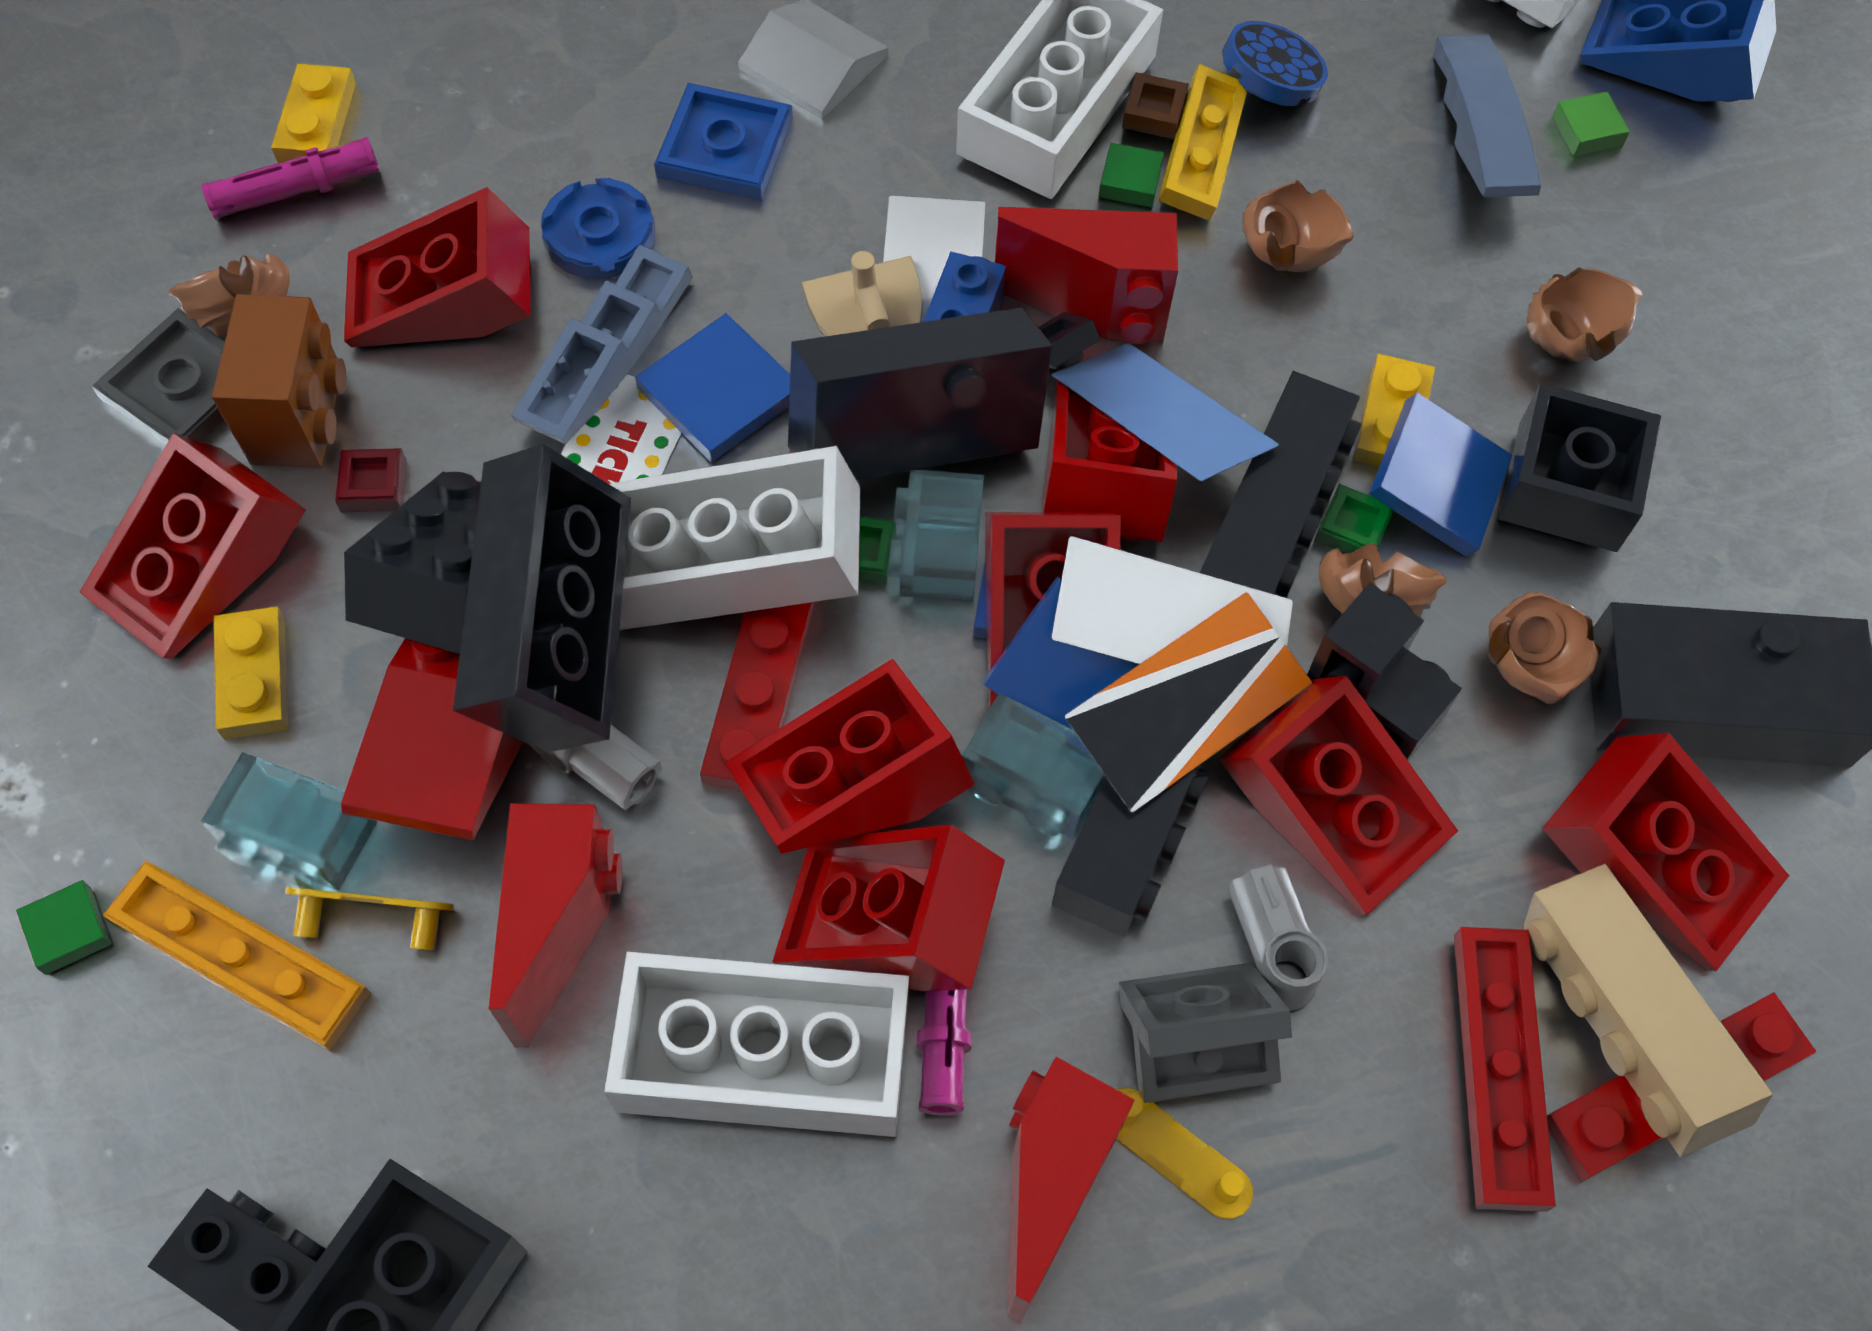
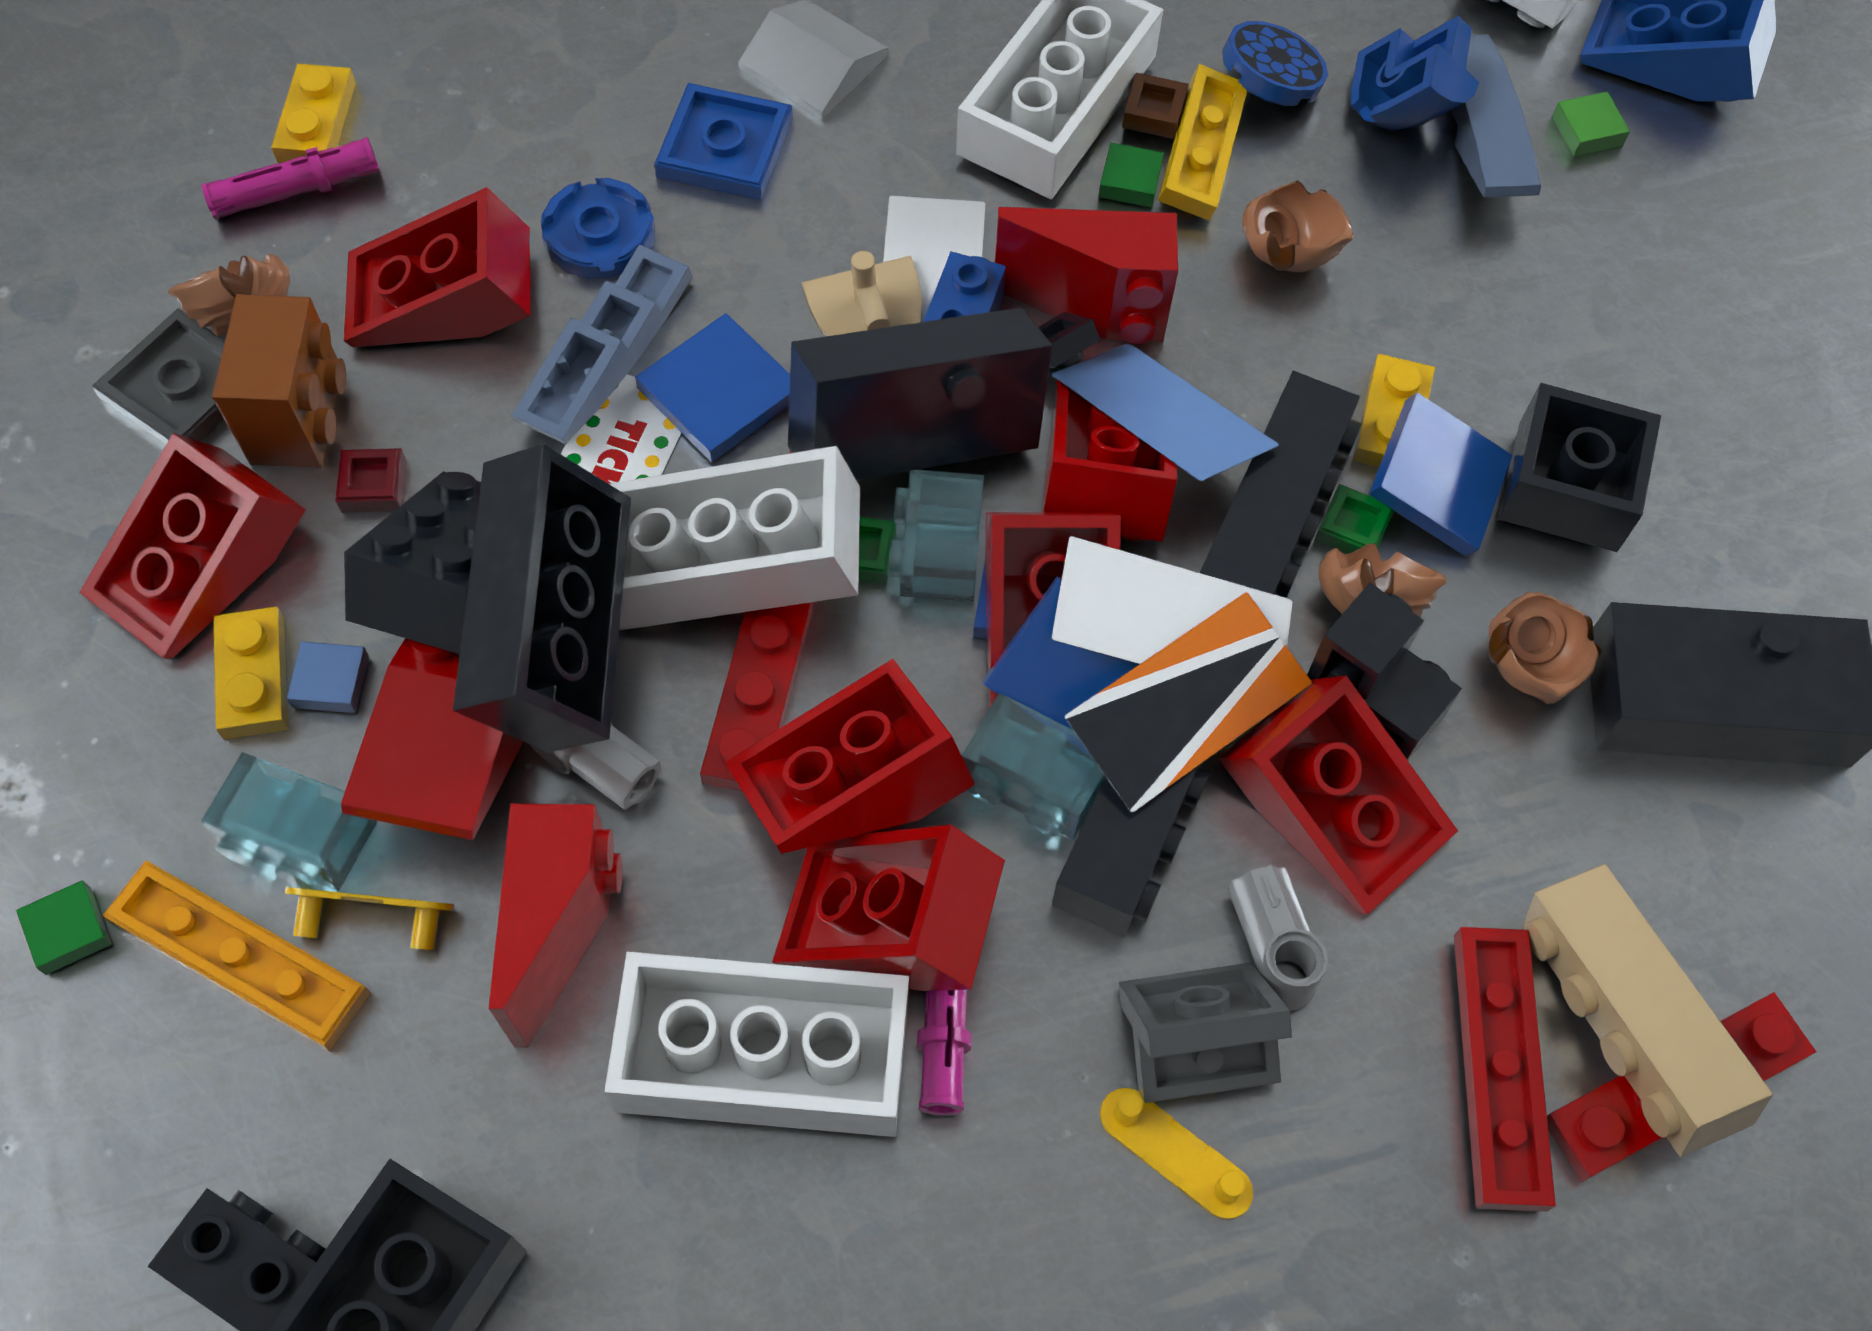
red slope [1007,1057,1135,1324] -> none
nougat hair [1526,267,1643,362] -> none
red slope [1542,733,1790,971] -> none
none -> medium blue tile [287,641,369,713]
none -> blue brick [1351,16,1479,131]

